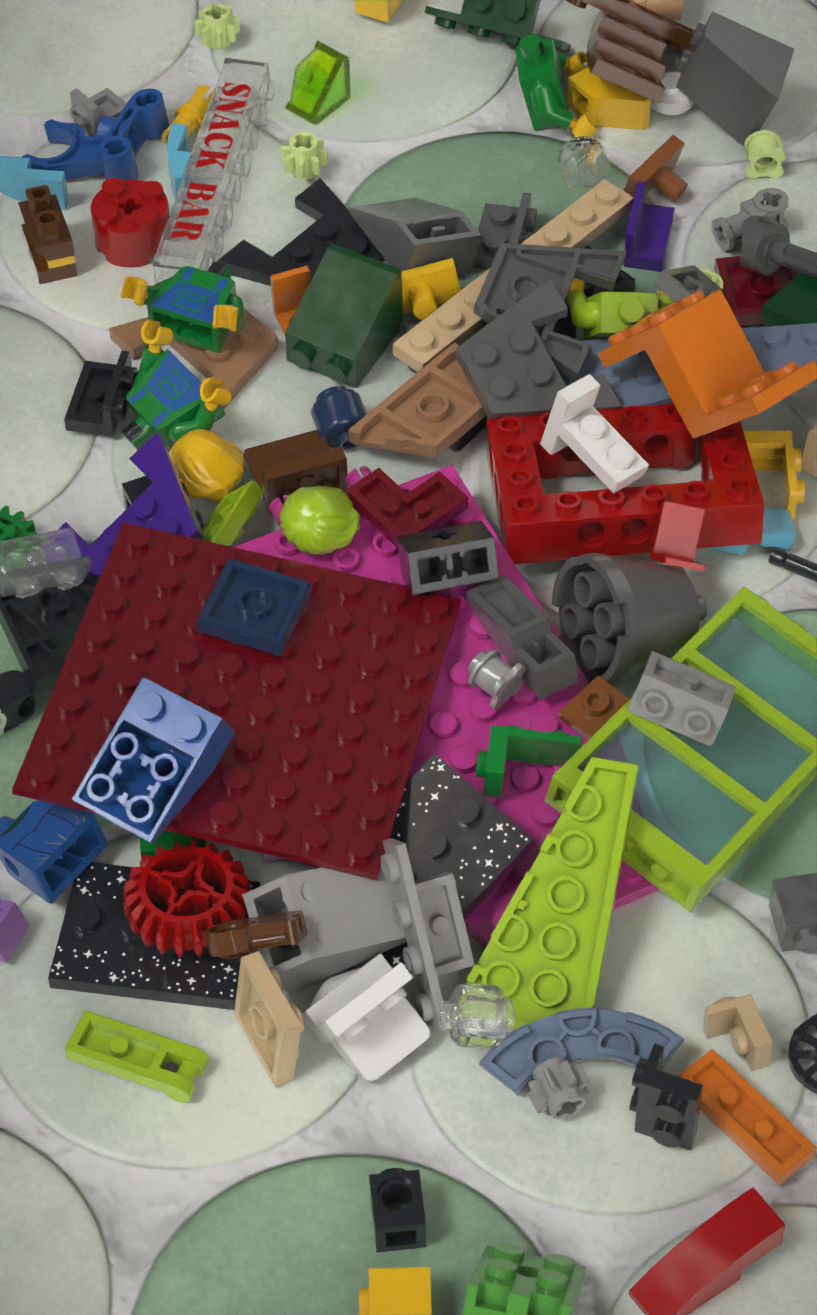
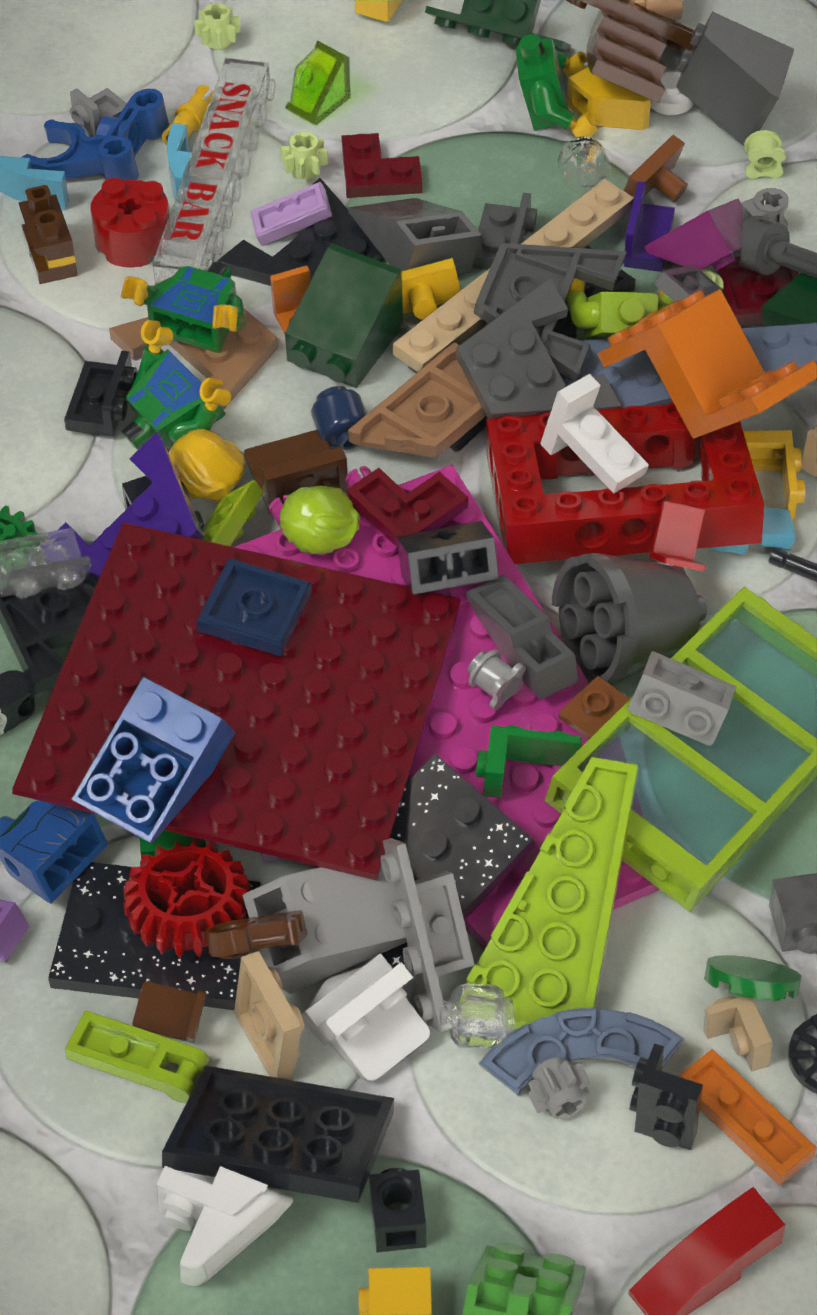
none -> reddish brown bracket [132,981,206,1043]
none -> white piece [156,1166,294,1286]
none -> black plate [162,1065,394,1203]
none -> lavender plate [250,182,332,246]
none -> dark red plate [341,133,423,198]
none -> magenta slope [644,198,743,271]
none -> green tile [704,955,801,1001]

